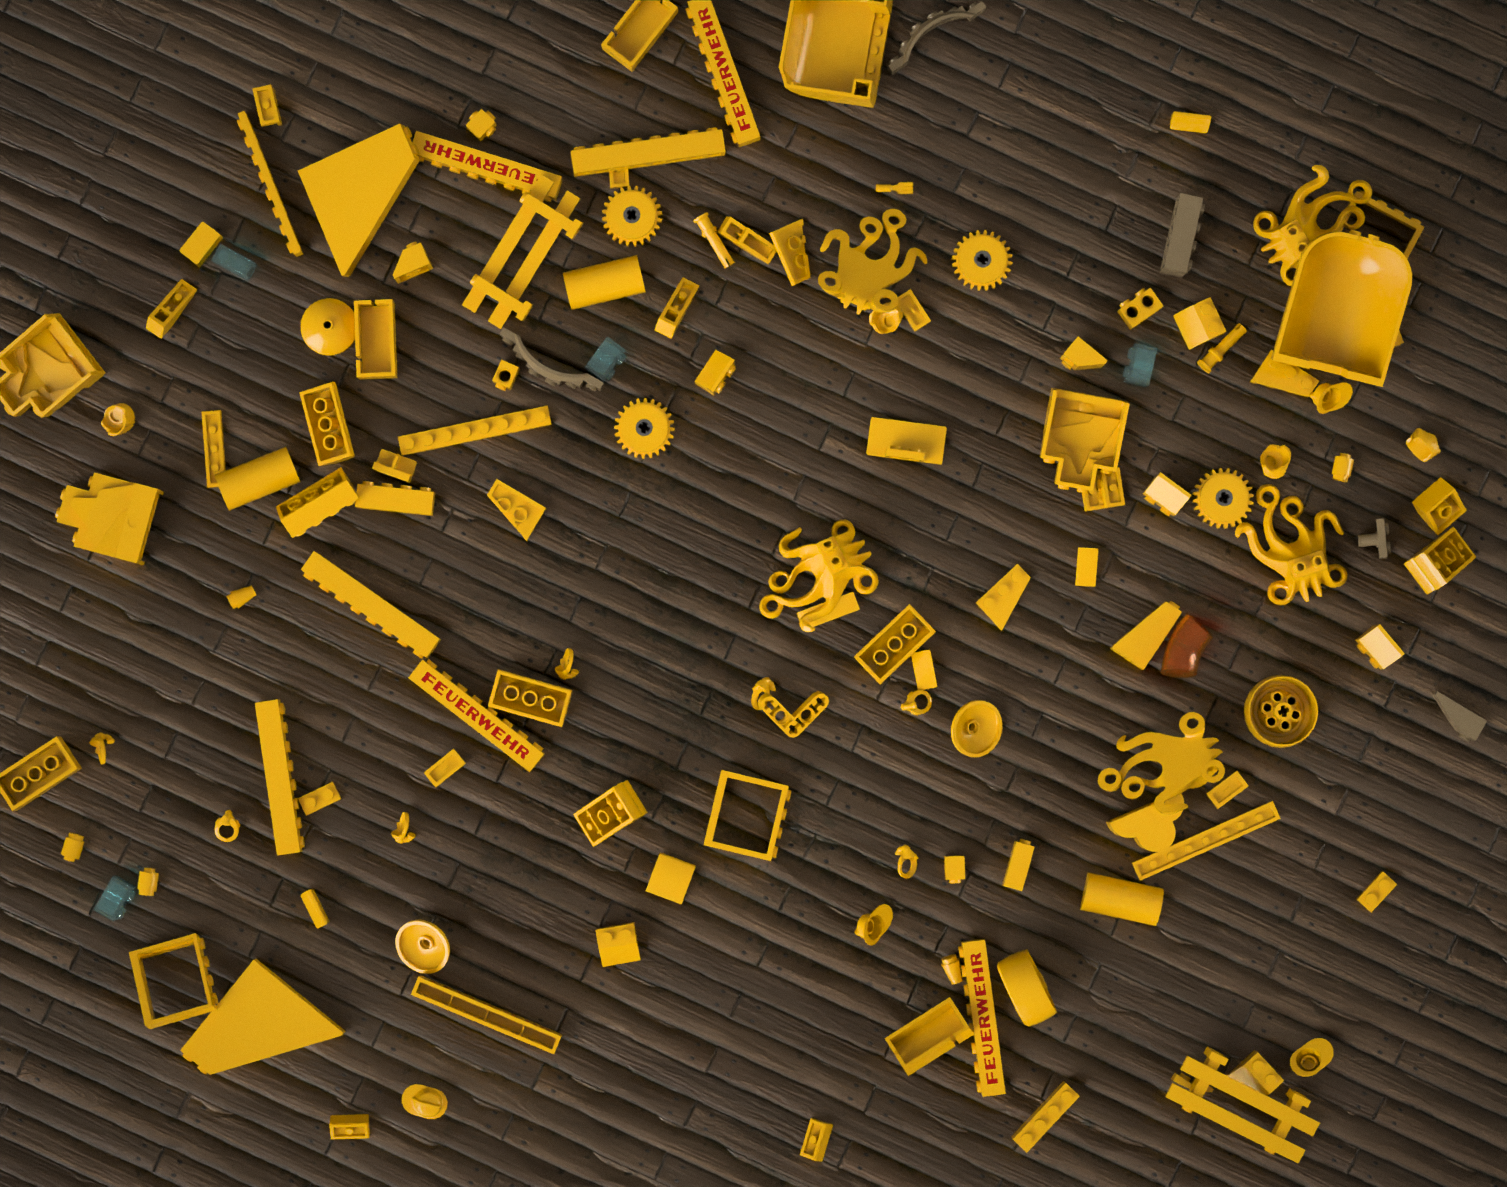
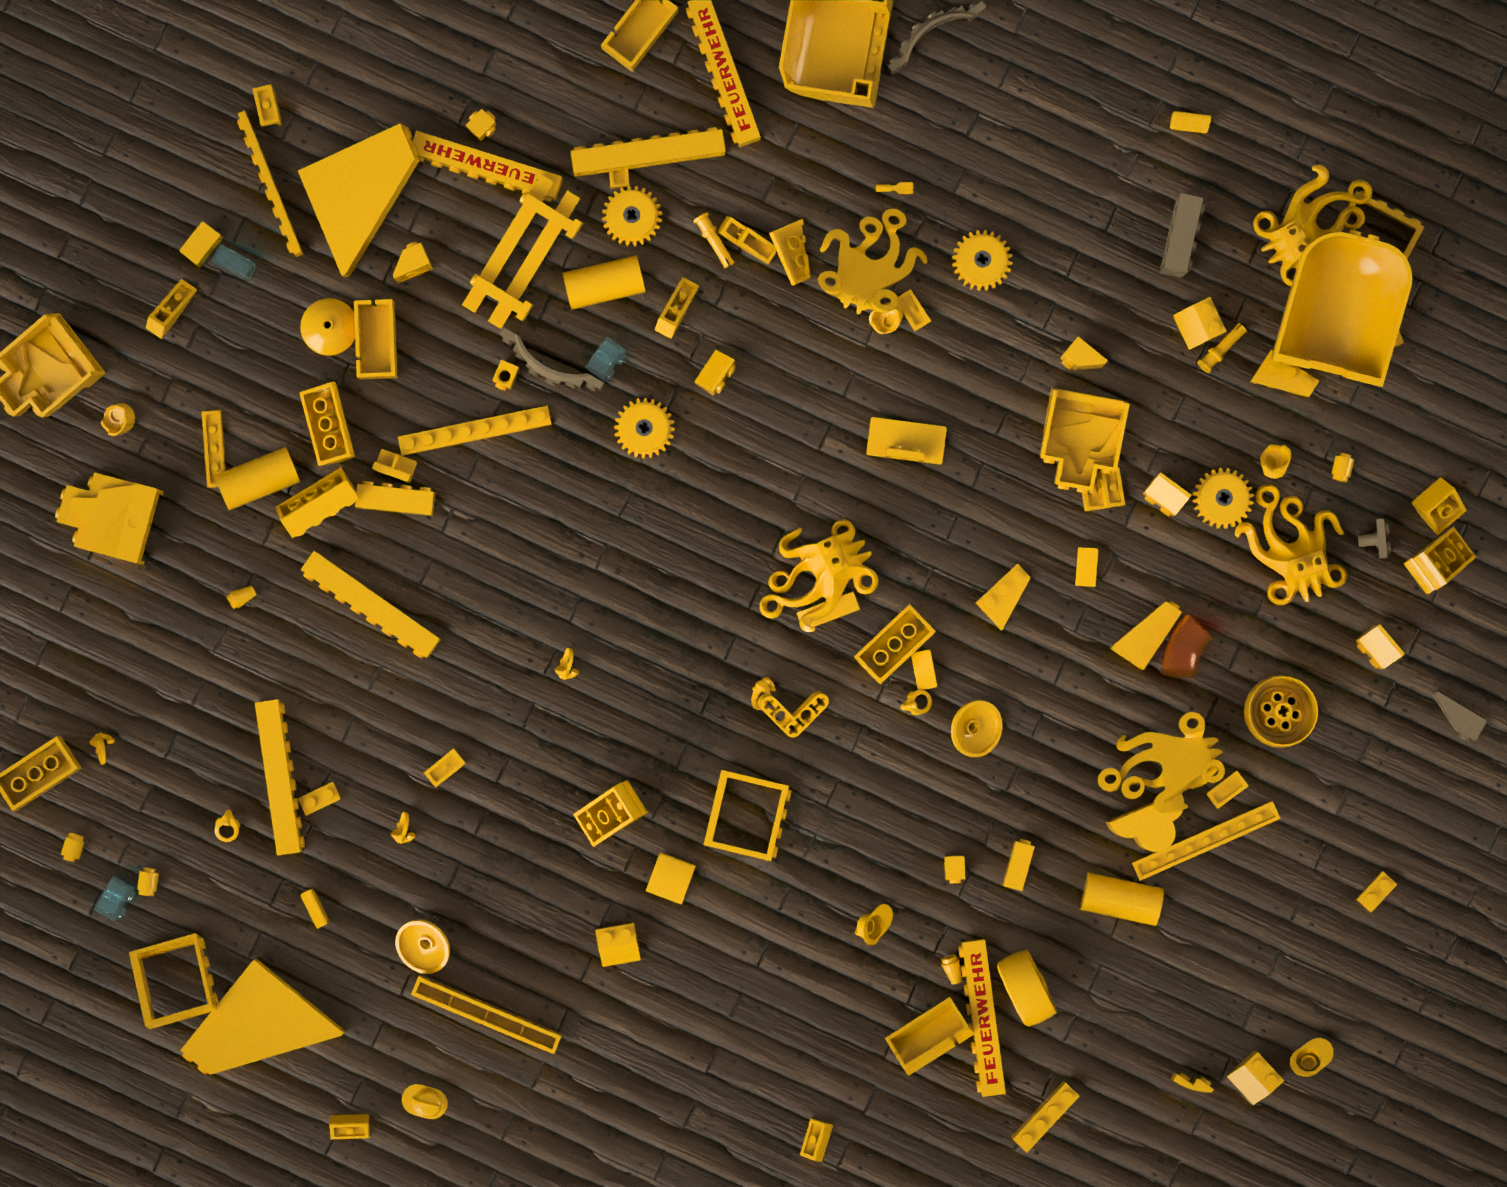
yellow brick [408,659,545,772] -> none
yellow wing [487,479,546,541] -> none
yellow brick [488,669,573,727] -> none
yellow piece [895,845,918,879] -> none
yellow brick [1117,287,1164,330] -> none
clear light blue brick [1123,343,1158,388] -> none
yellow fence [1165,1046,1320,1163] -> none
yellow piece [1310,382,1353,414] -> none
yellow hair [1406,428,1441,462] -> none

